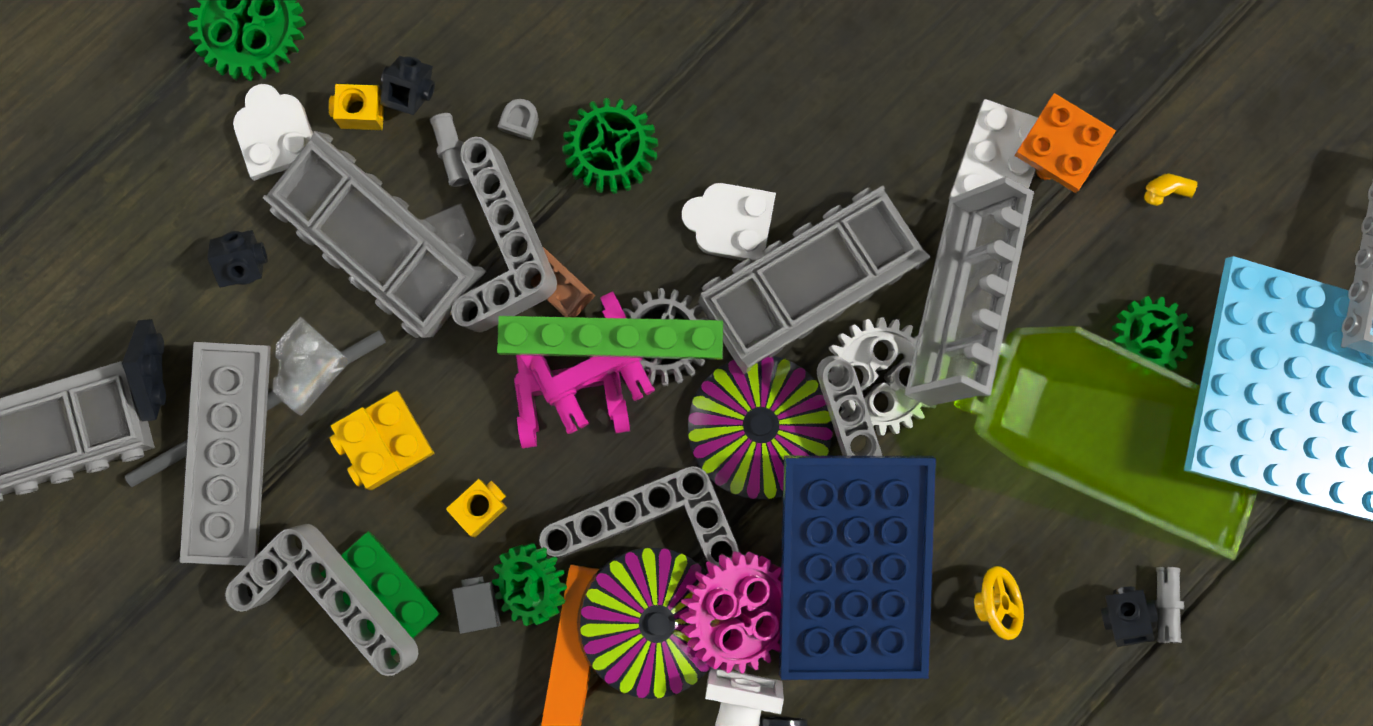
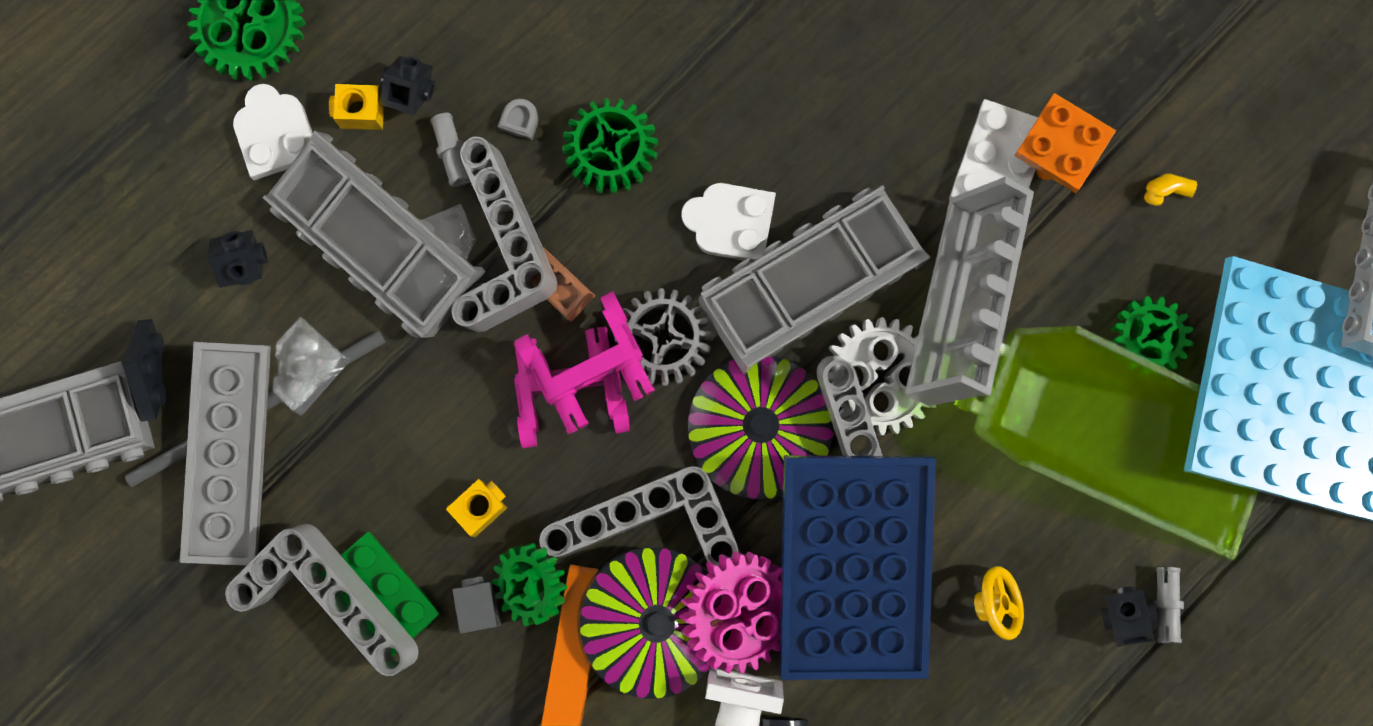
yellow plate [329,390,435,490] -> none
bright green plate [497,316,723,360] -> none

